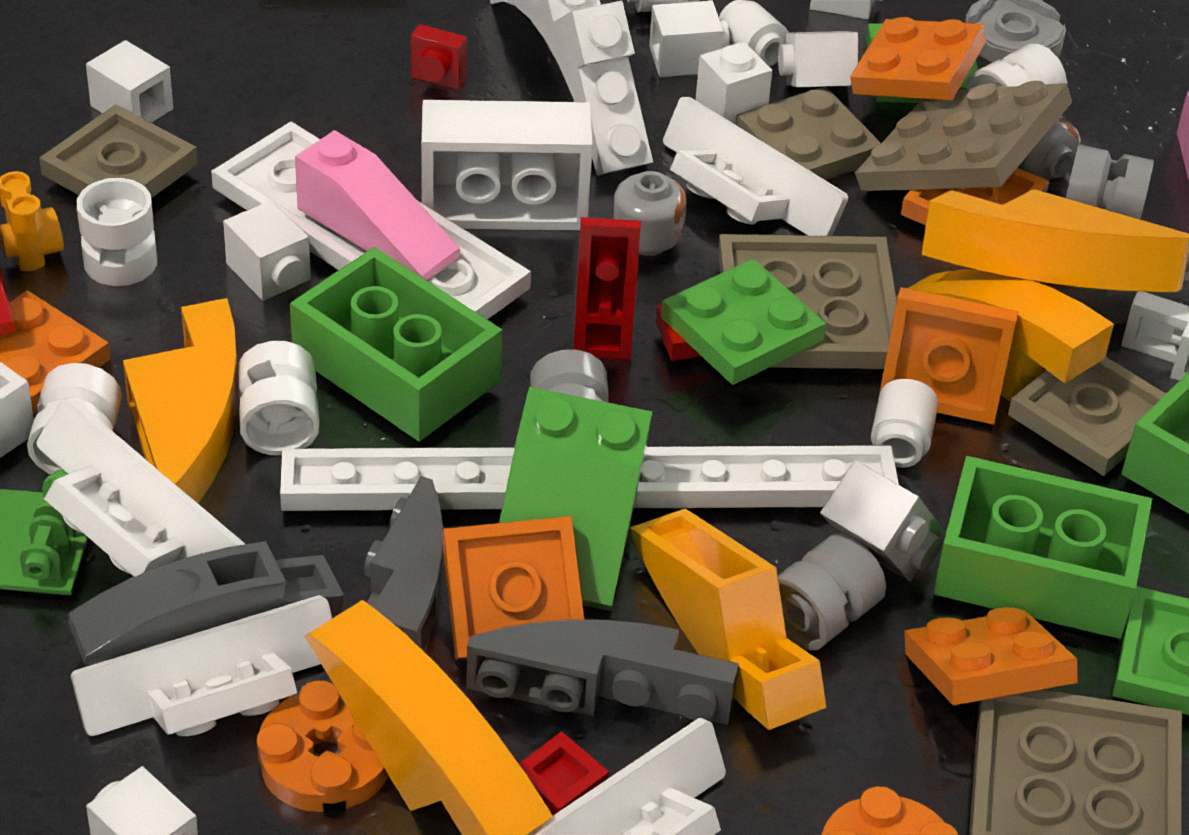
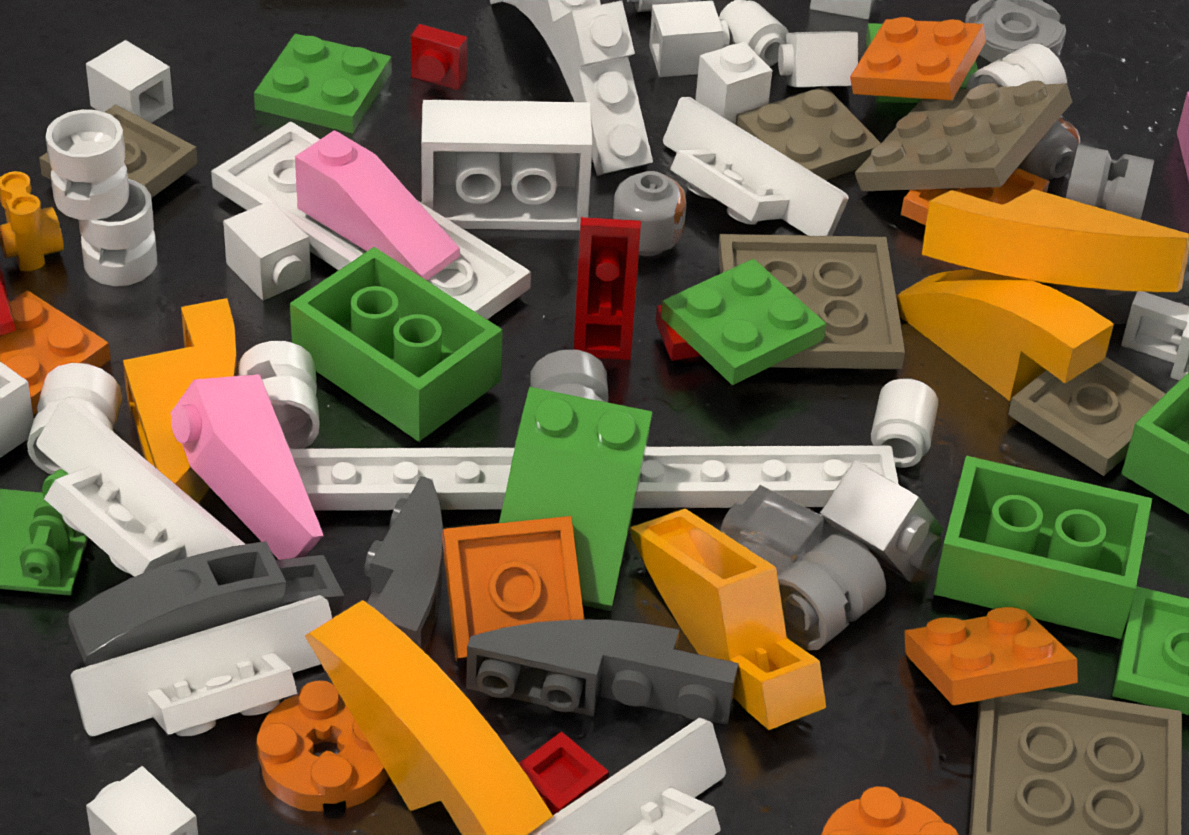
orange plate [878,287,1018,425] -> none
none -> white wheel [46,109,129,220]
none -> bright pink slope [170,374,323,560]
none -> bright green plate [254,33,392,133]
none -> clear brick [721,485,825,576]

